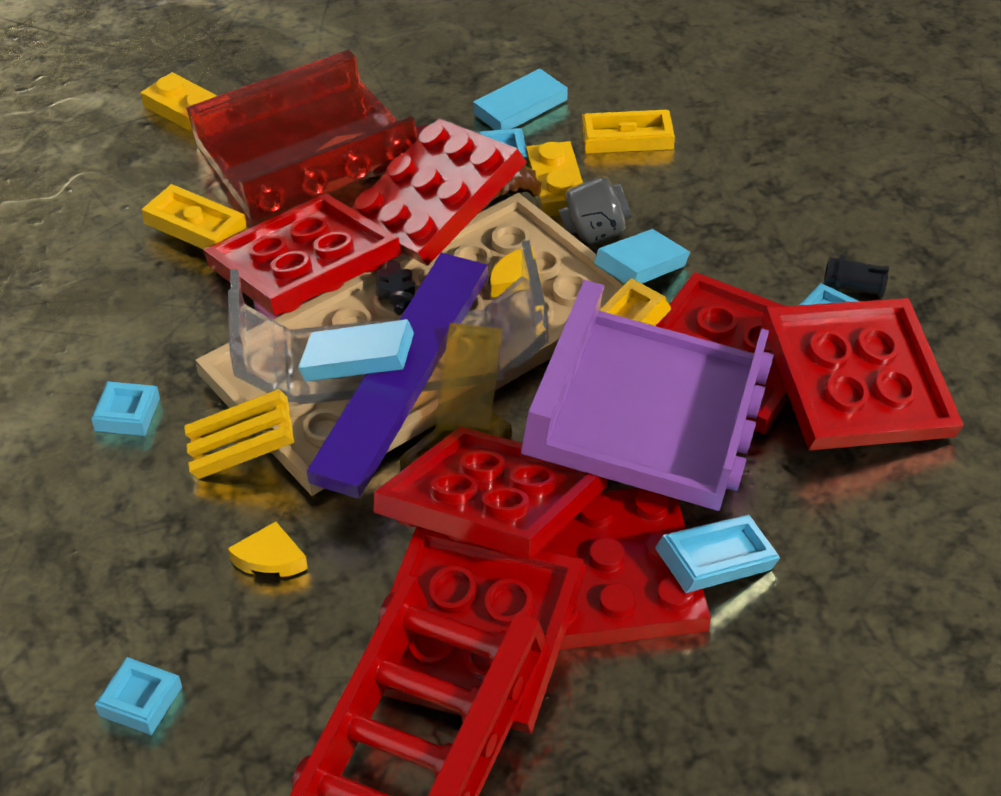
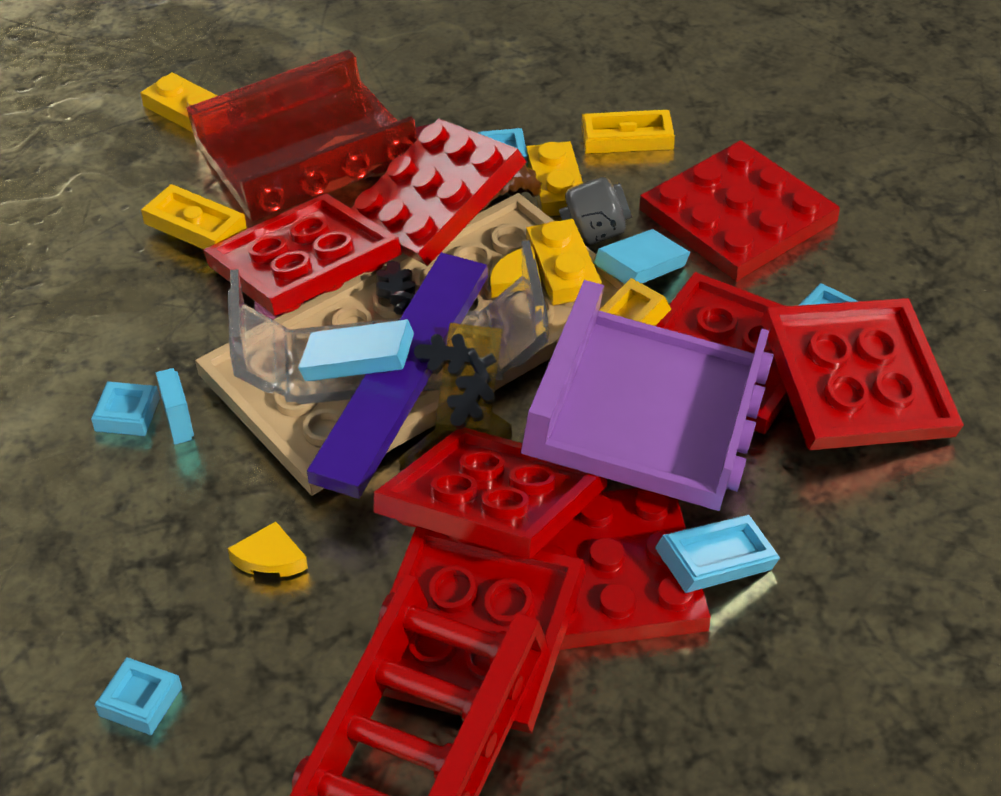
yellow tile [184,389,294,479] -> none
medium azure tile [473,68,568,130] -> none
black pin [823,254,889,297] -> none
none -> medium azure tile [155,368,194,445]
none -> black animal [414,334,497,430]
none -> yellow plate [526,219,601,306]
none -> red plate [639,140,840,282]

